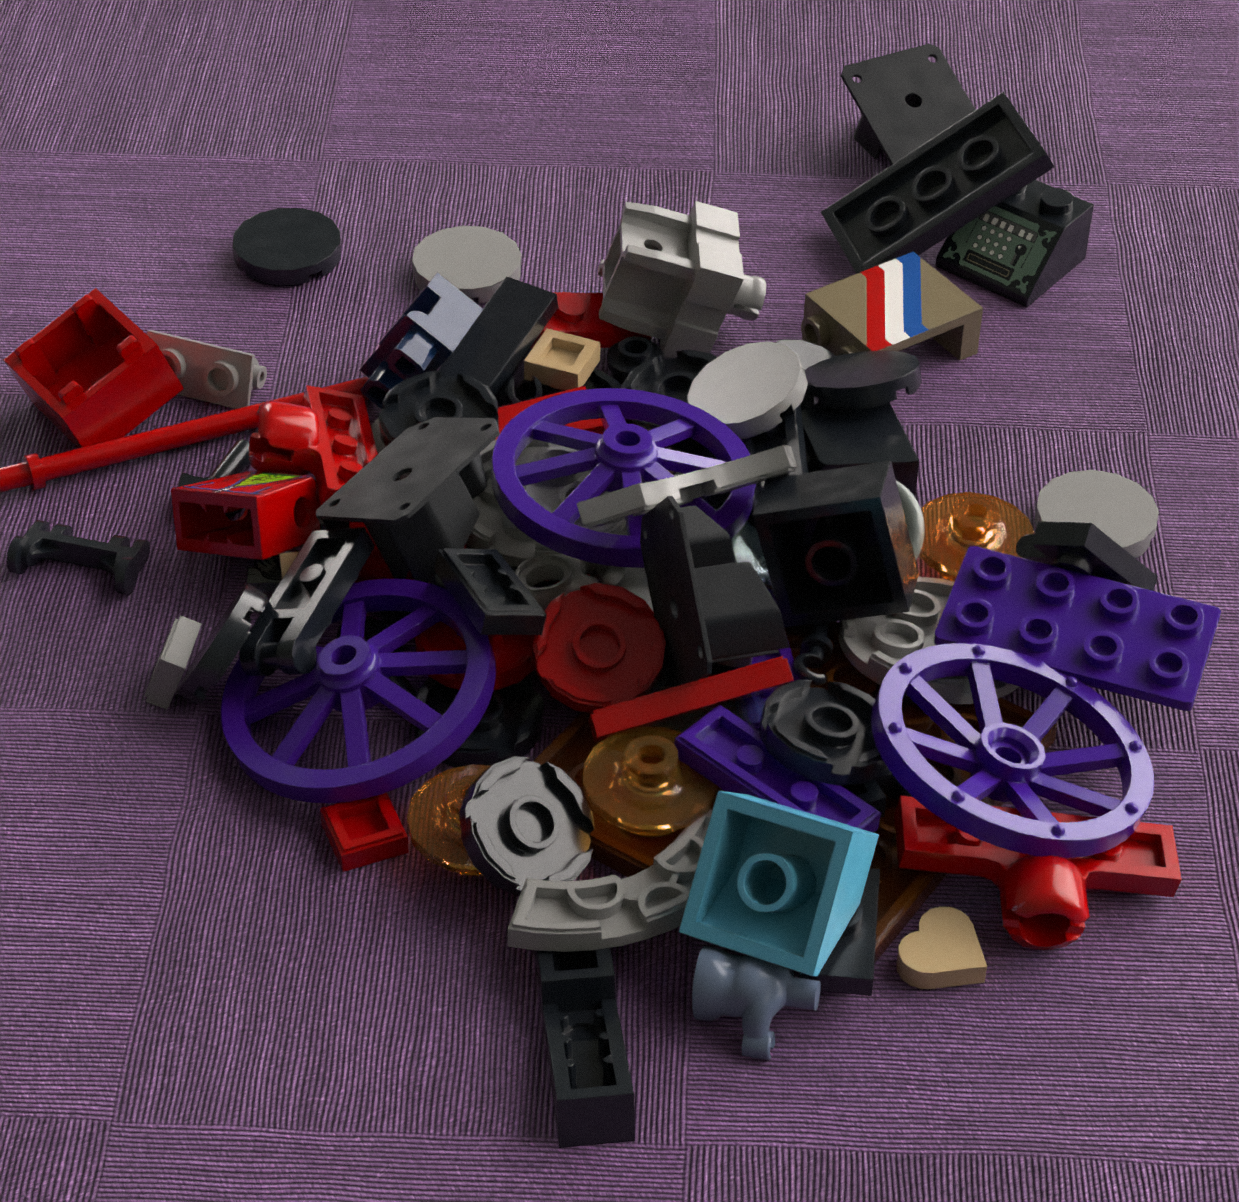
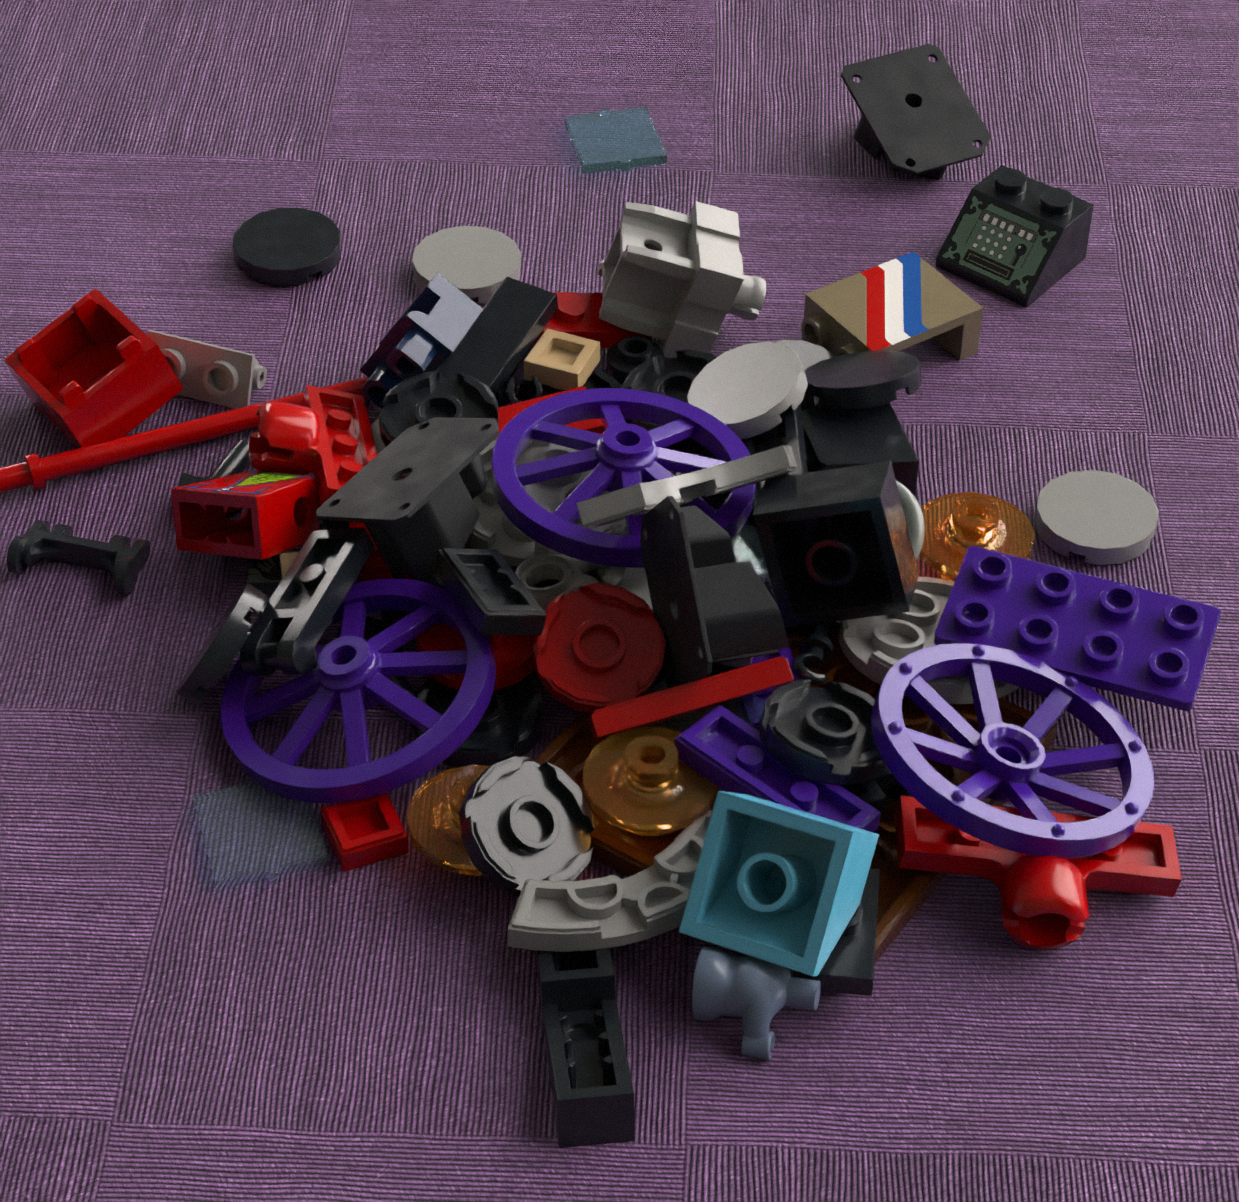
light grey tile [144,615,202,710] -> none
black plate [821,92,1054,274] -> none
tan tile [896,906,987,989] -> none
black hinge [1016,521,1158,591] -> none
none -> clear light blue piece [193,779,329,890]
none -> clear light blue piece [565,107,667,174]

